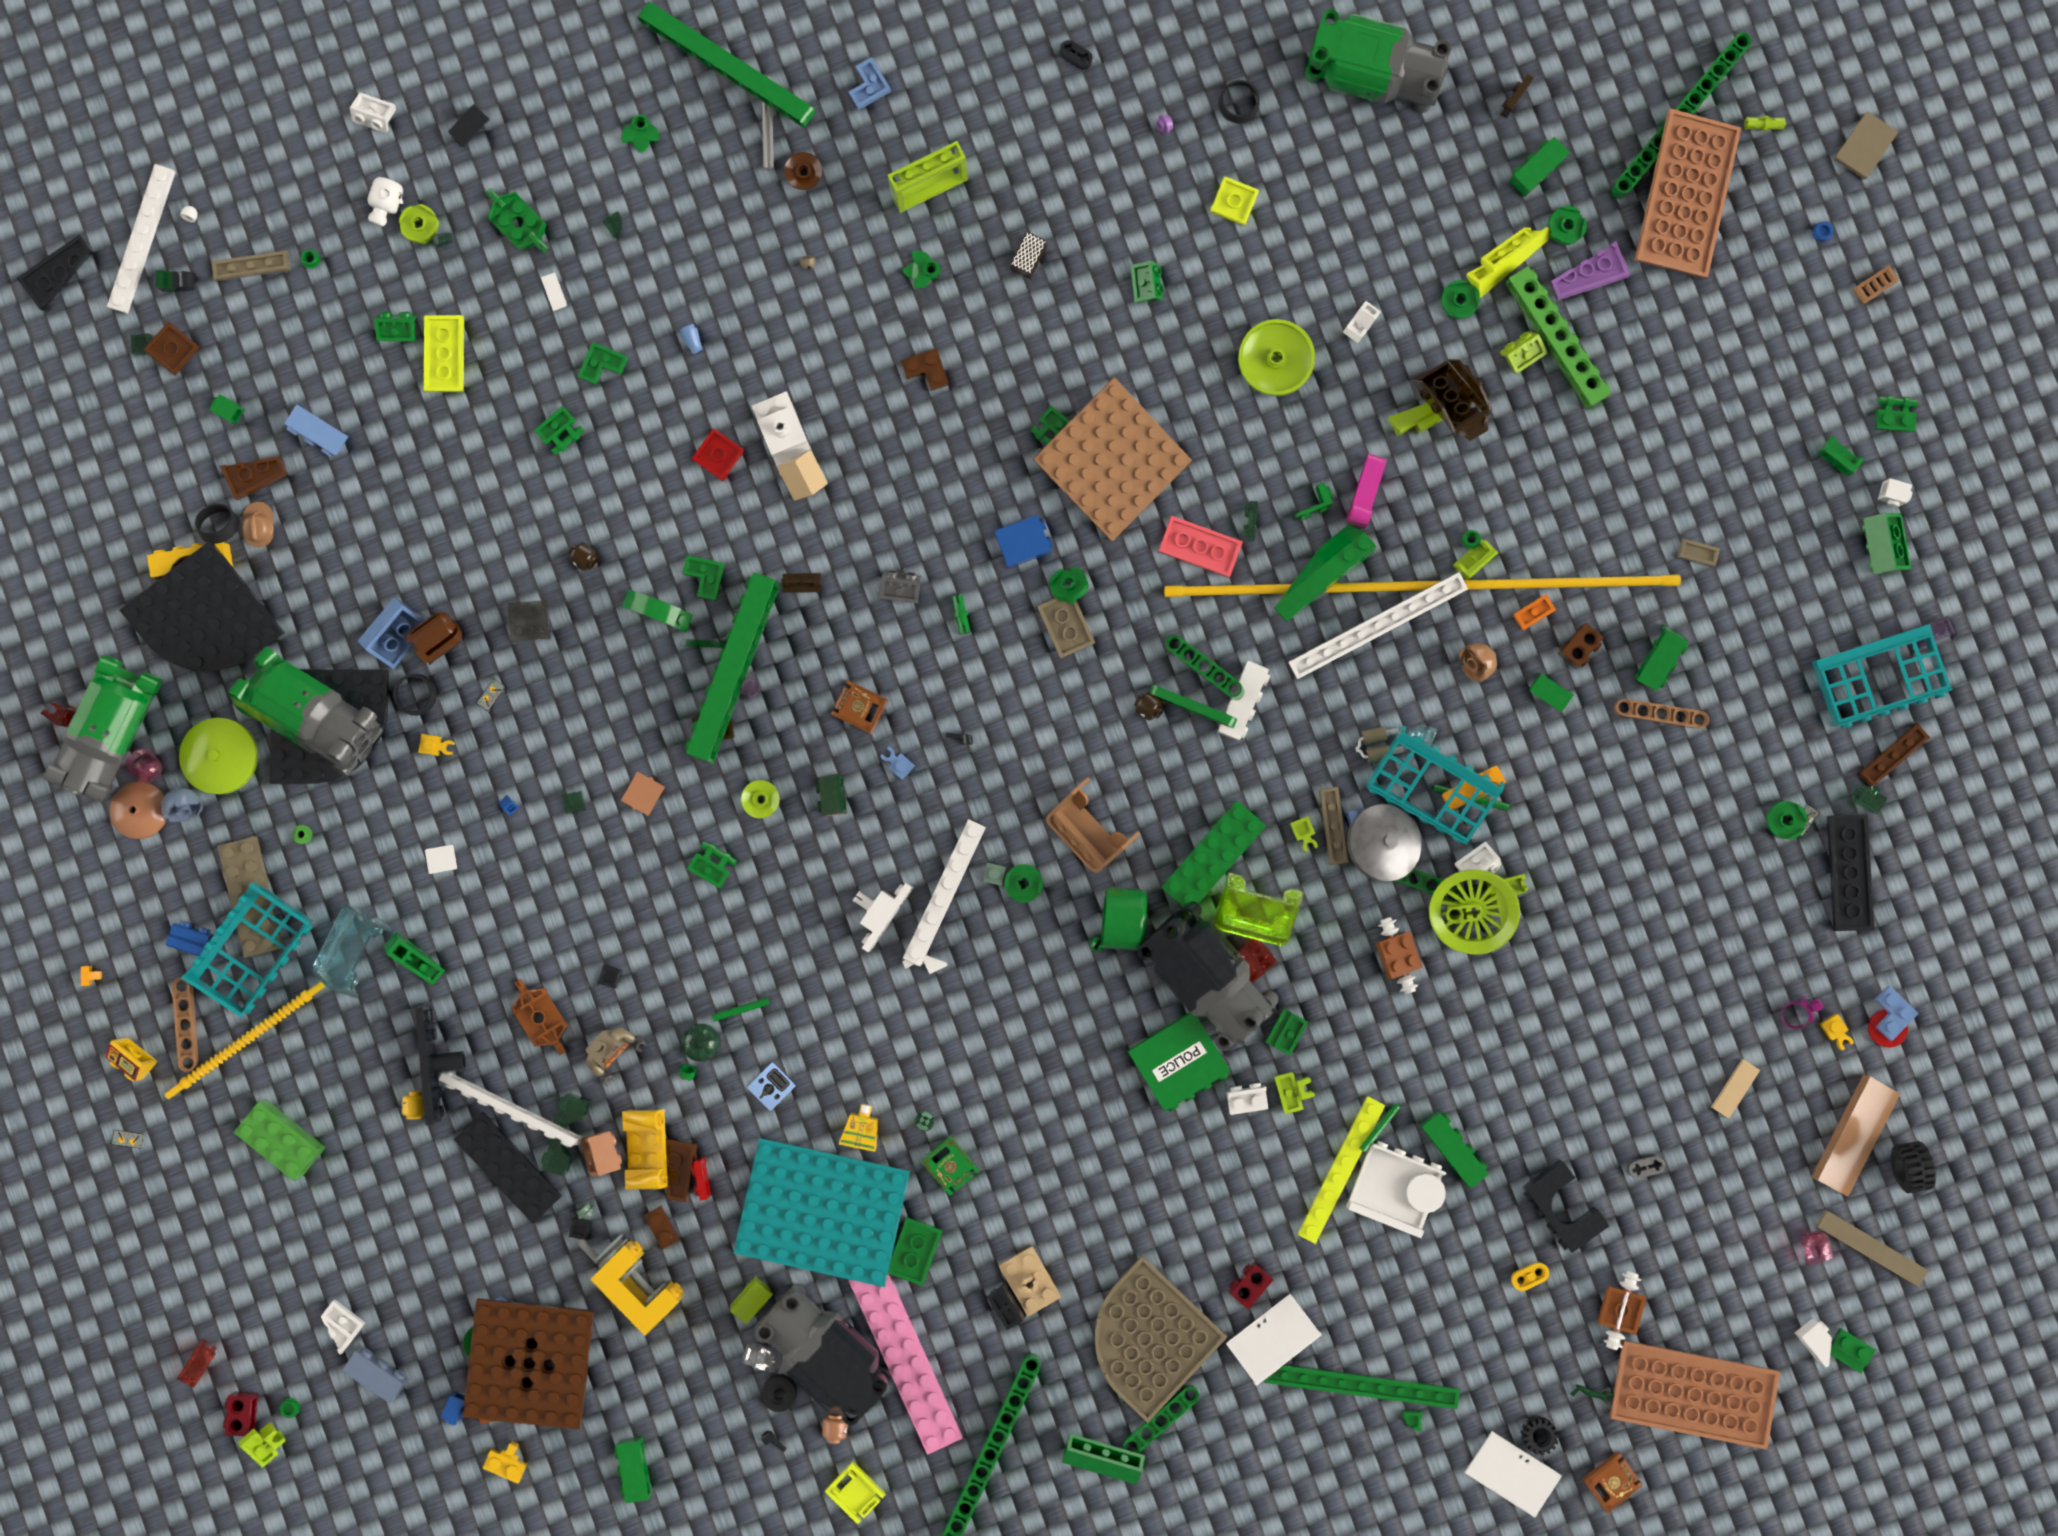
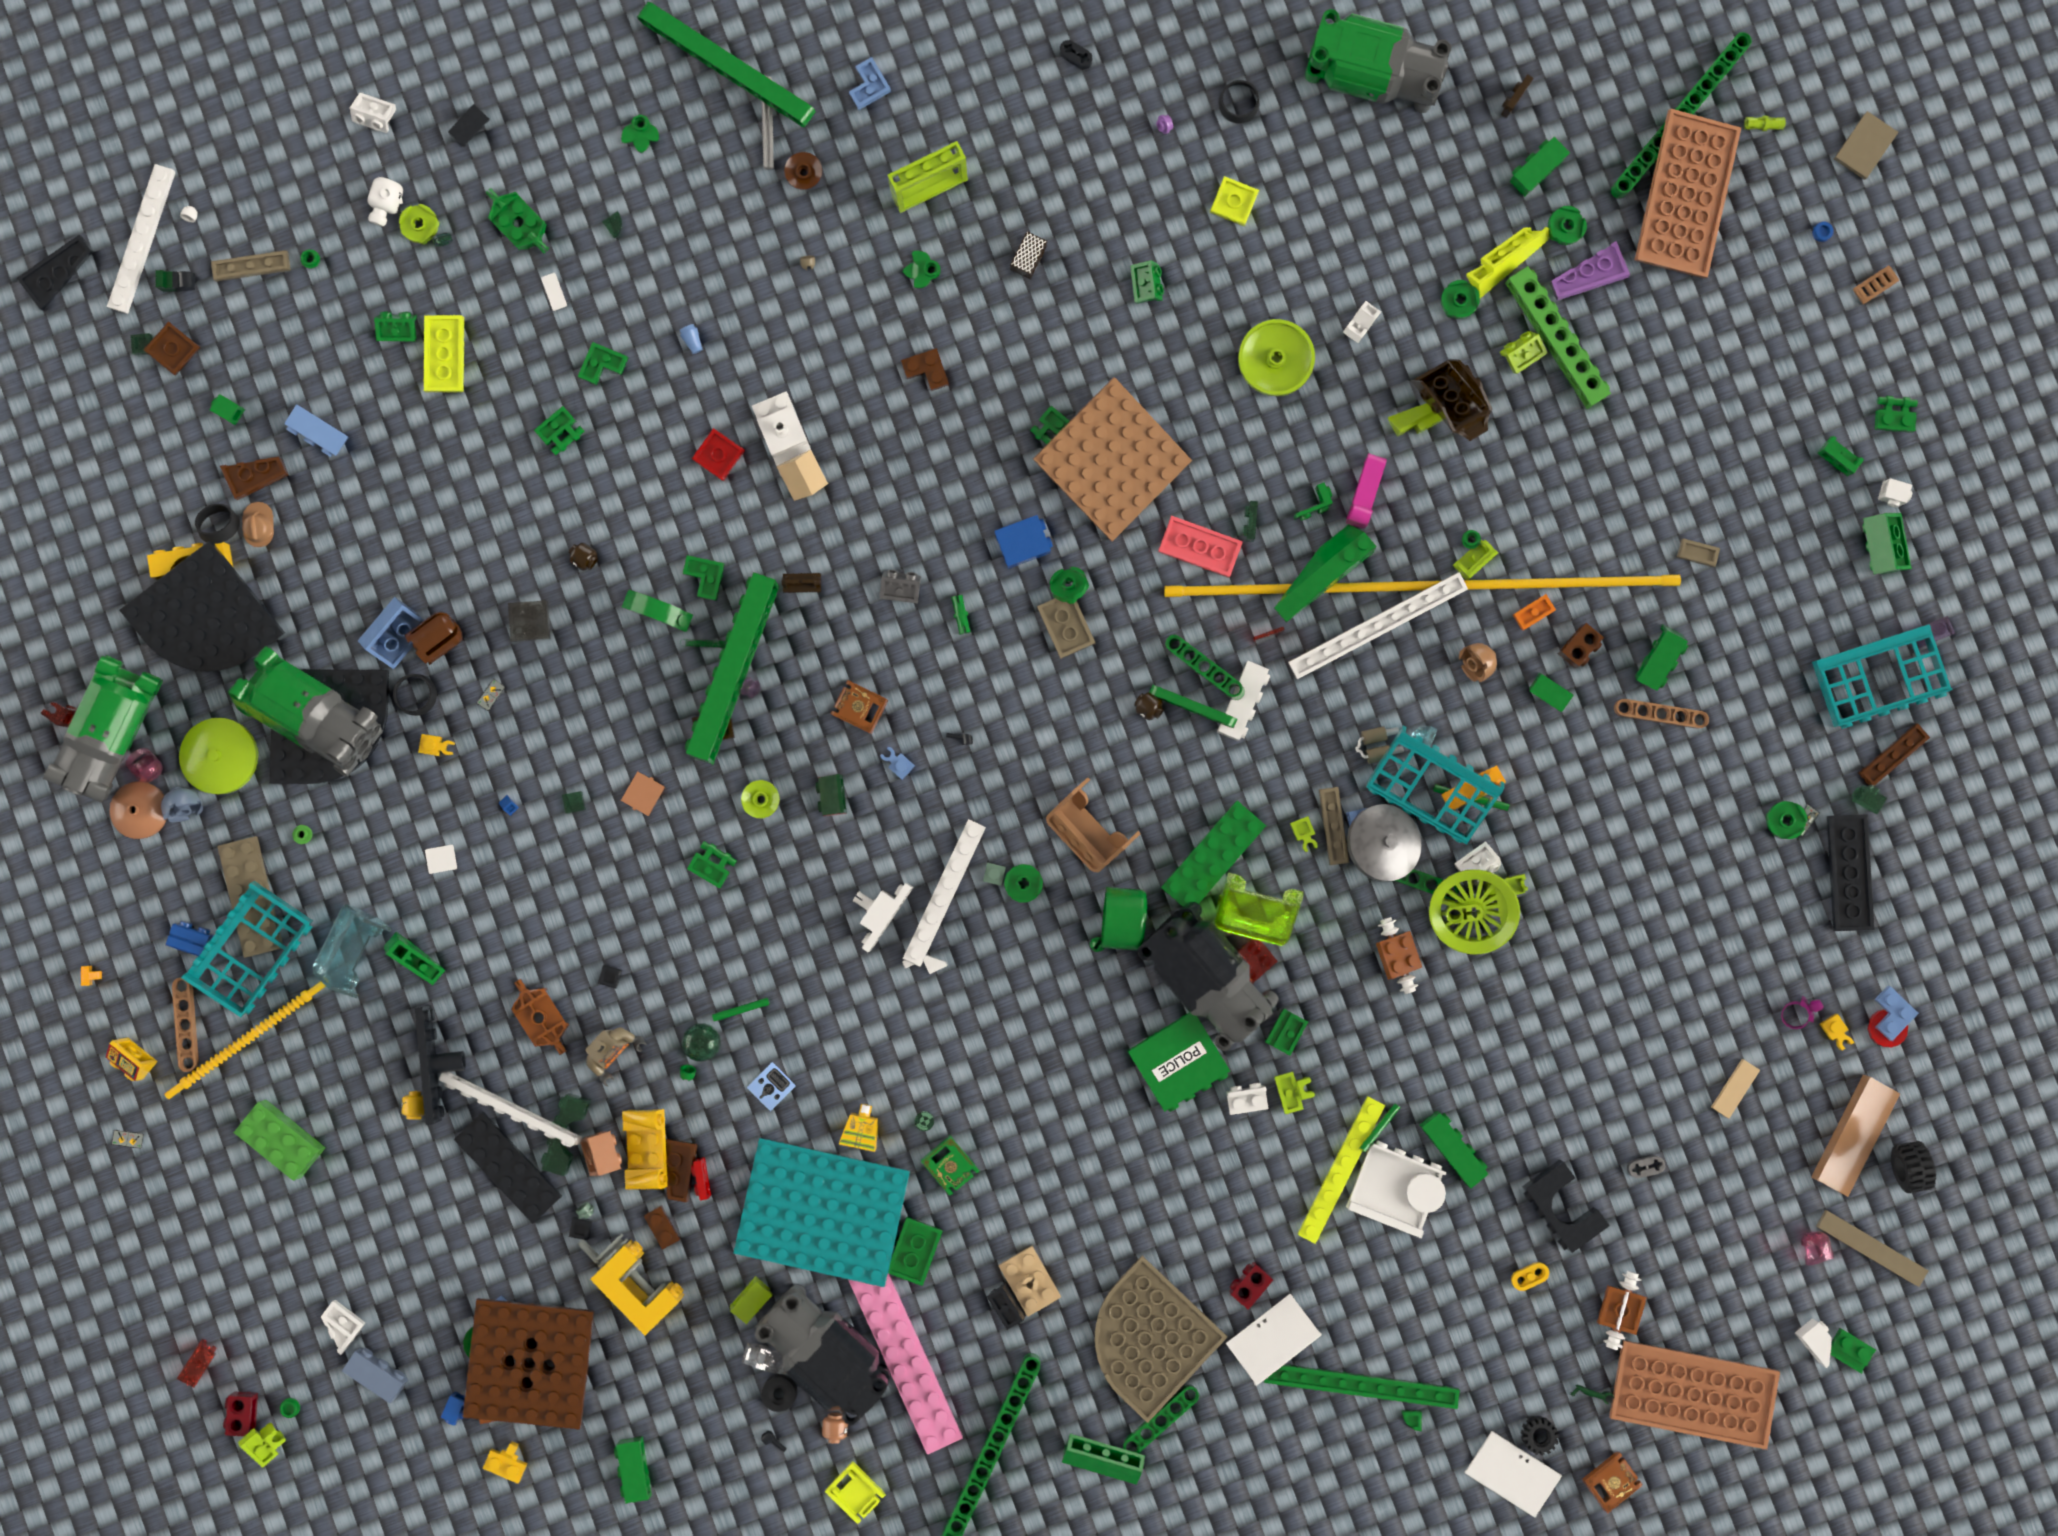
none -> clear red piece [1253,627,1285,642]

